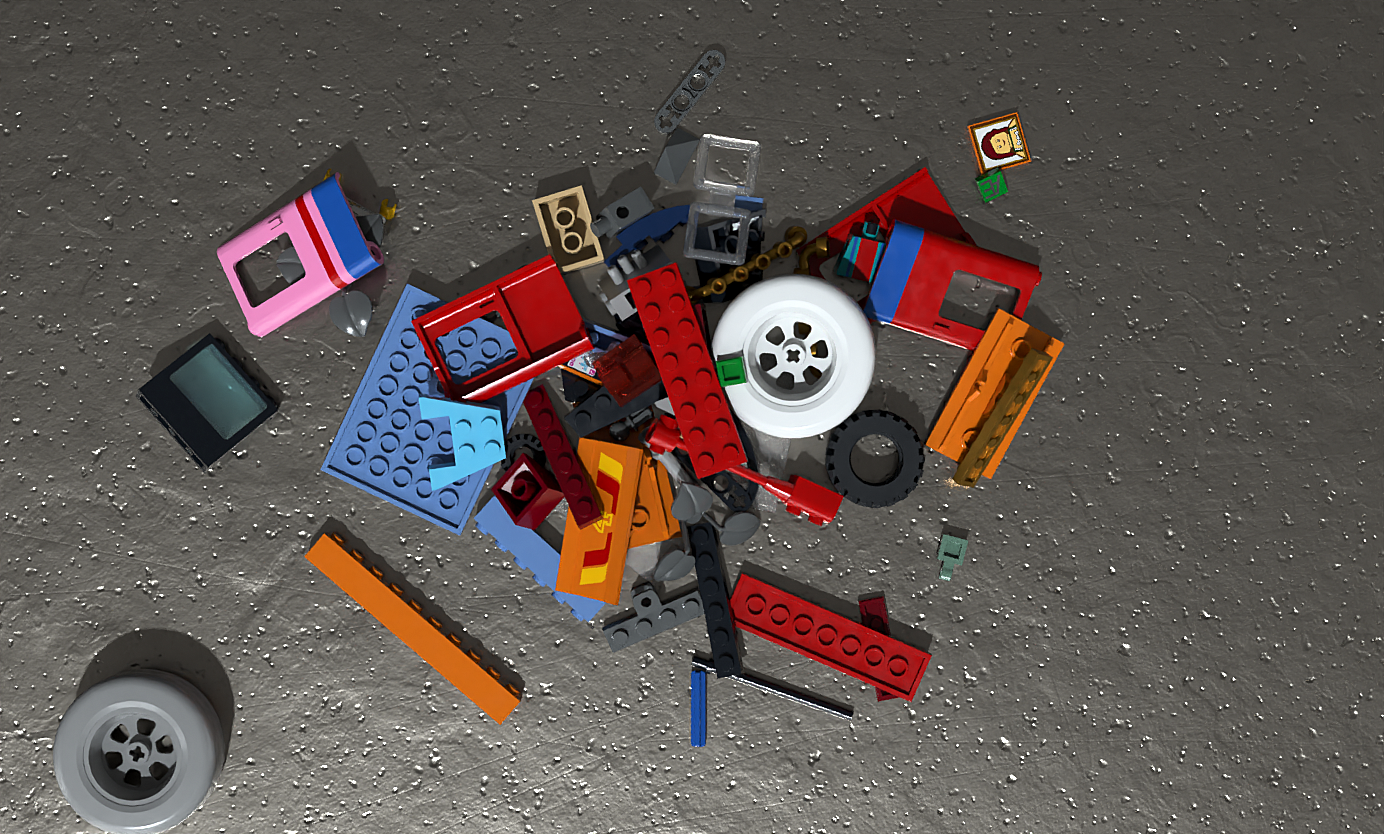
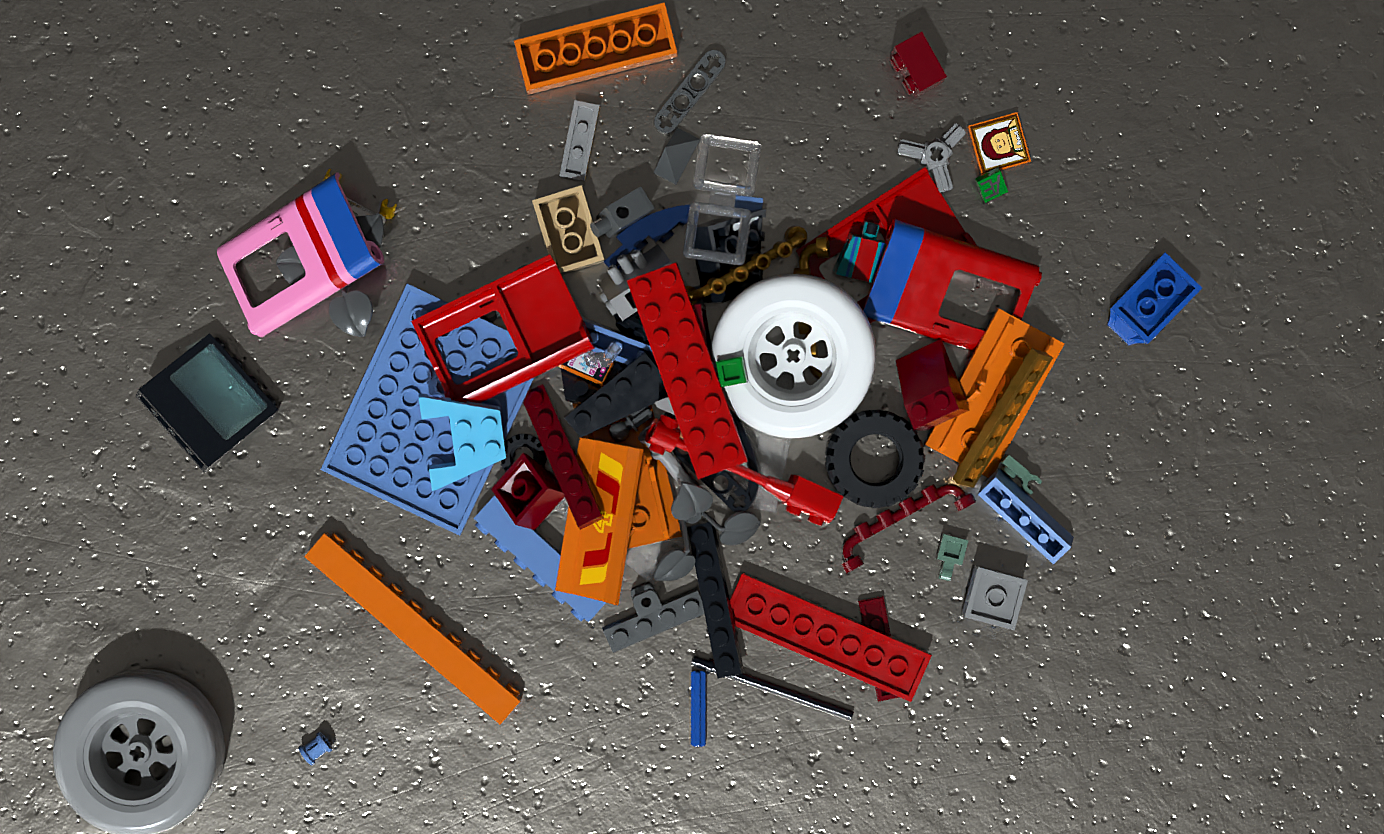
clear red plate [591,334,662,407] -> none
none -> medium blue bush [298,732,333,765]
none -> orange brick [514,2,677,95]
none -> light grey plate [559,100,600,182]
none -> dark red bar [842,484,976,574]
none -> dark red brick [889,31,947,98]
none -> dark red slope [896,339,970,431]
none -> light grey bush [898,123,966,193]
none -> light grey container [961,565,1028,630]
none -> medium blue brick [978,468,1074,564]
none -> sand green plate [1000,454,1042,495]
none -> blue slope [1107,252,1202,345]

